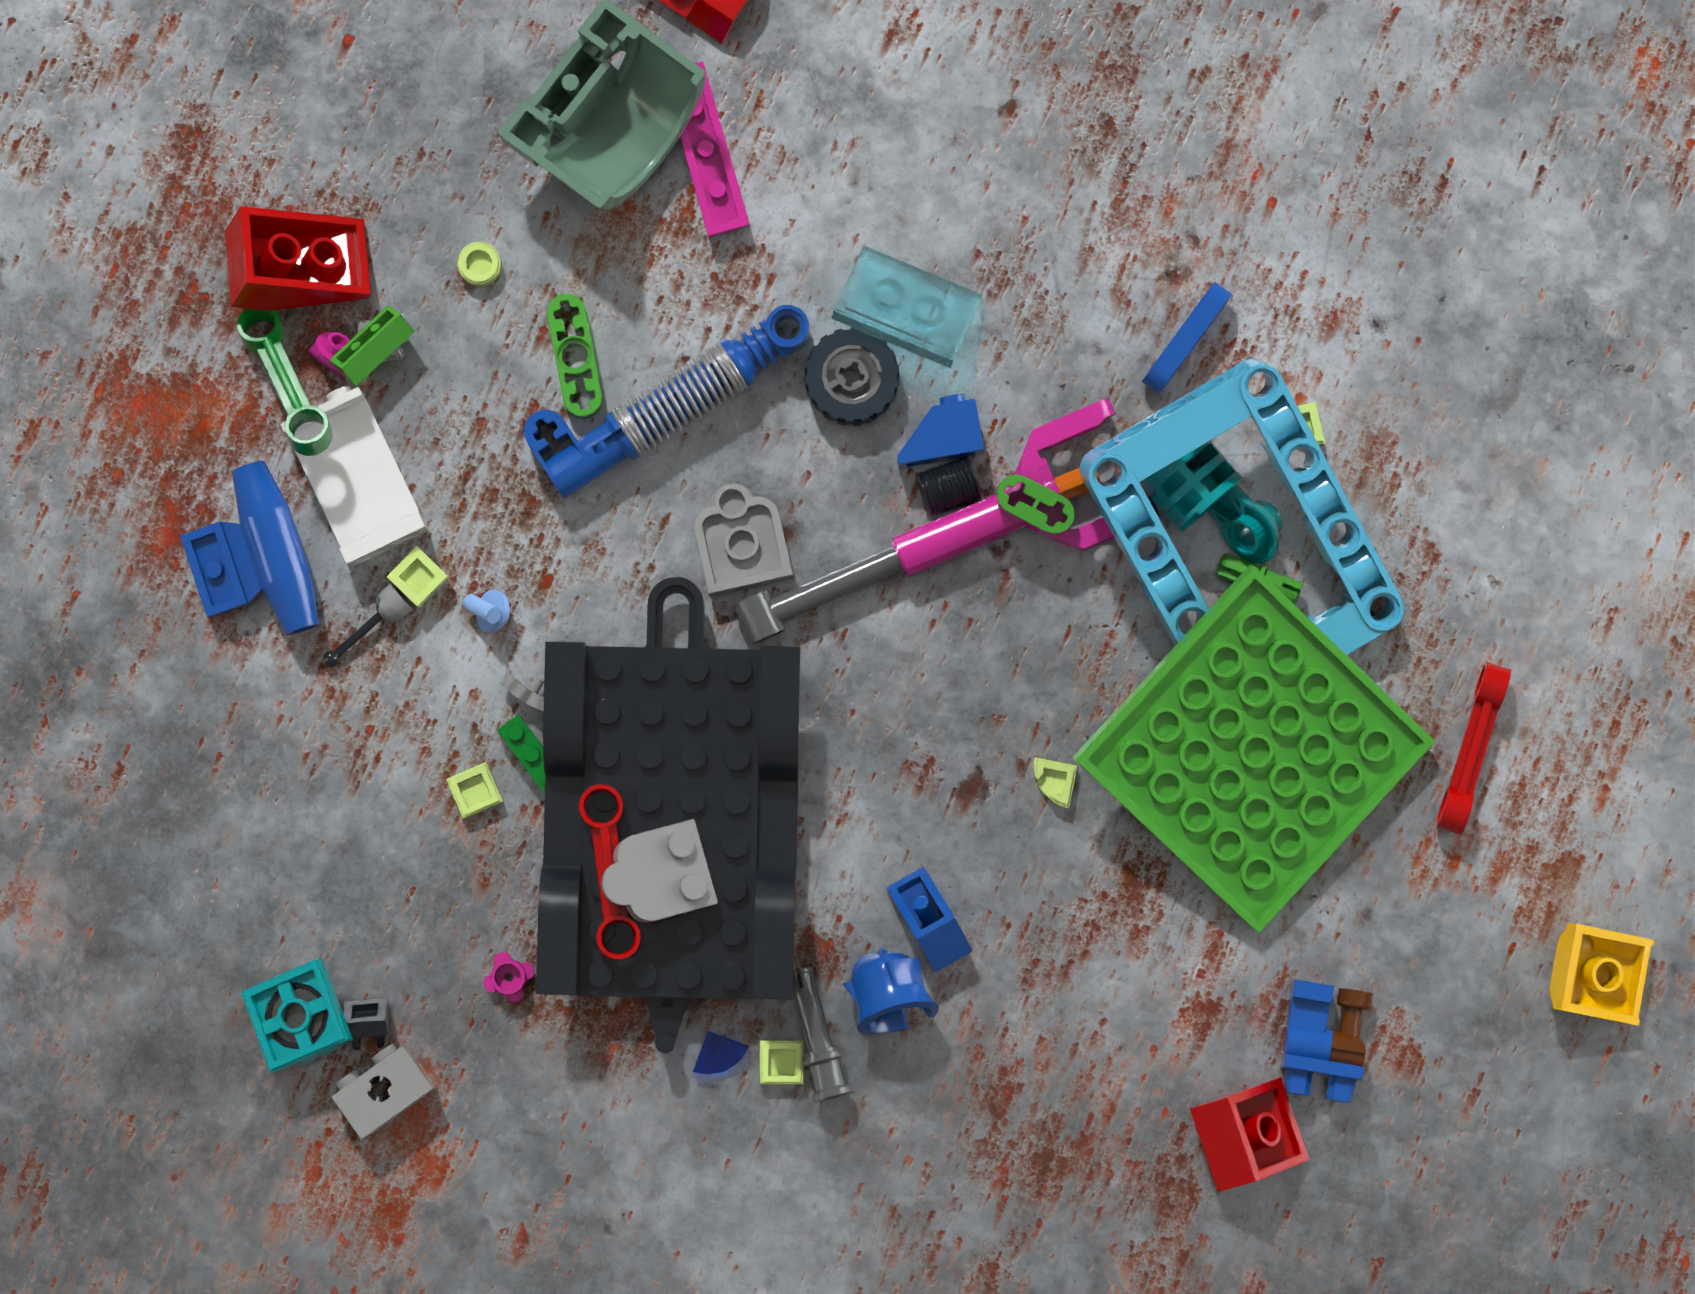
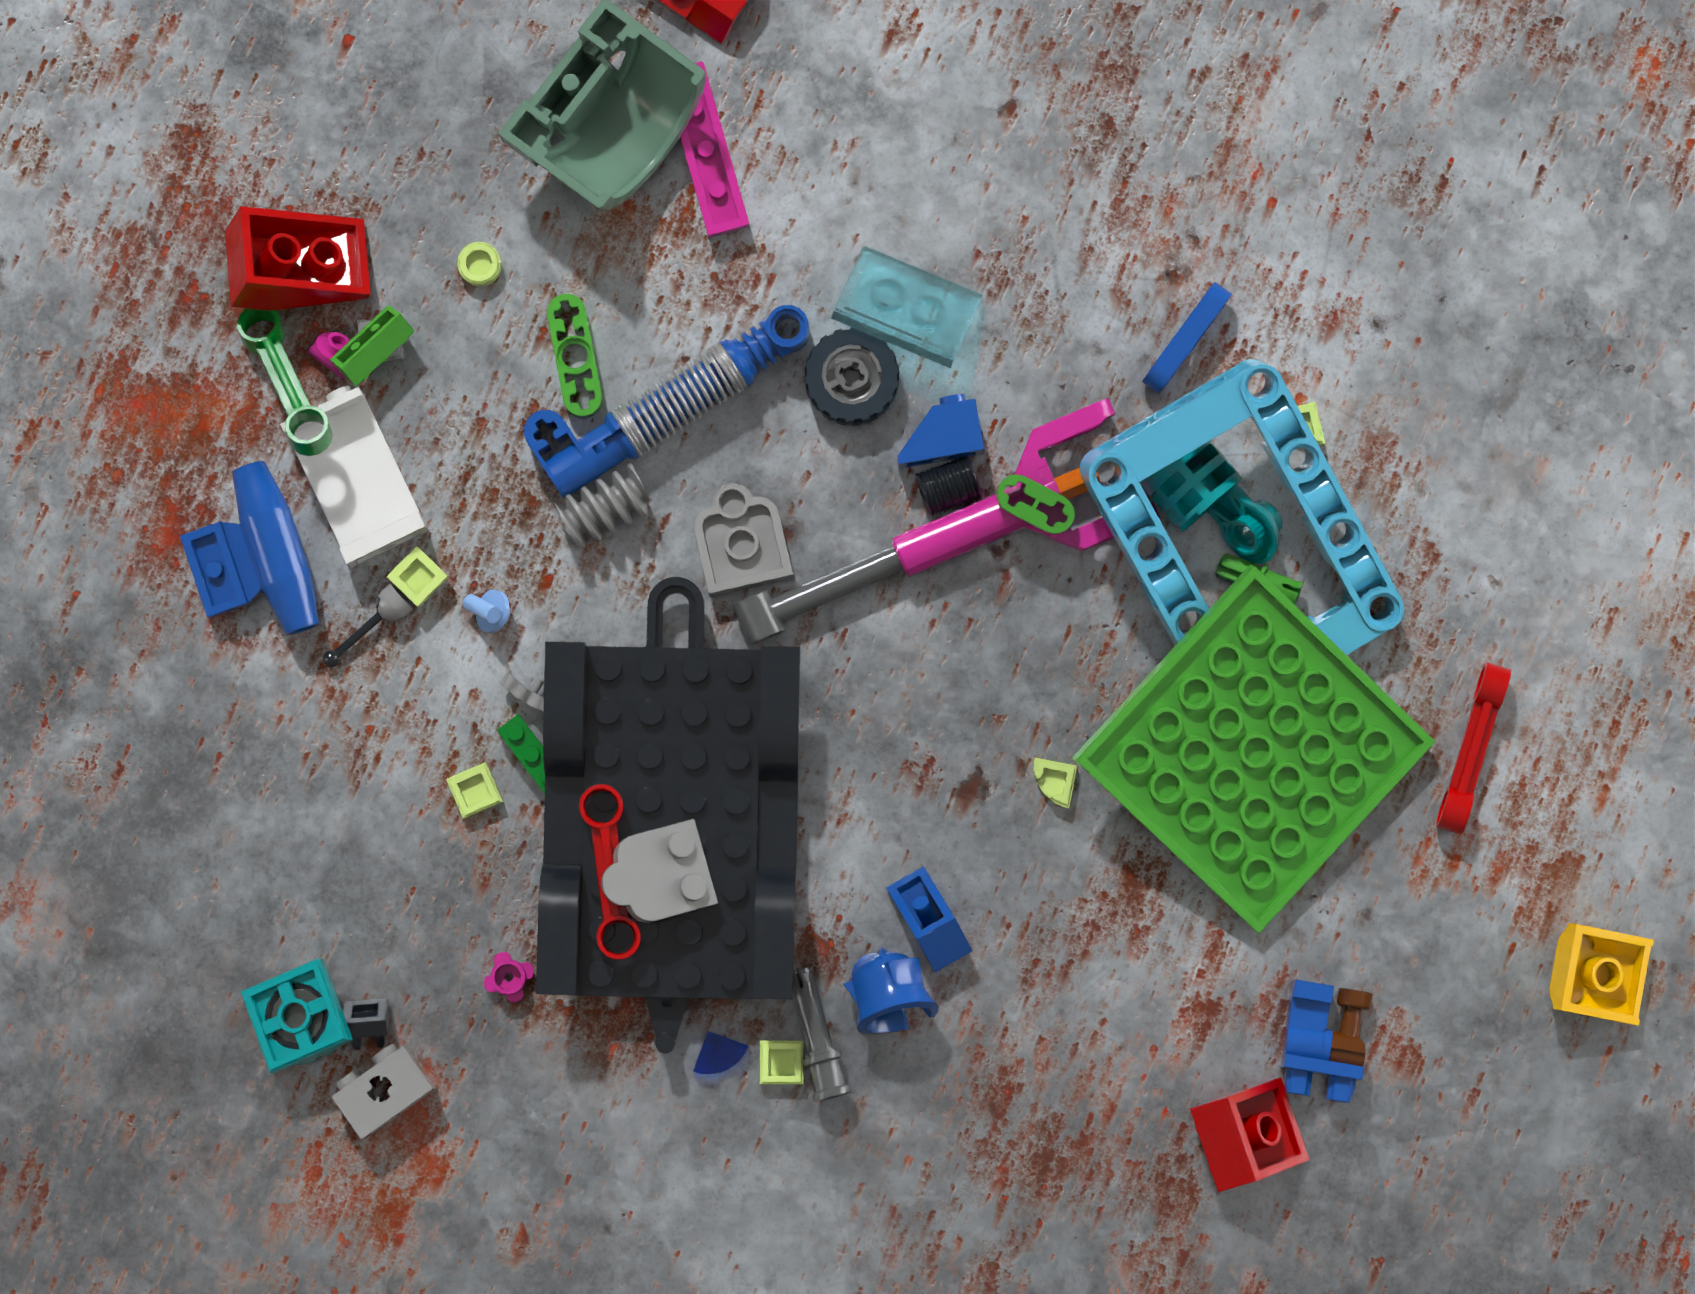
none -> light grey piece [554,463,651,548]

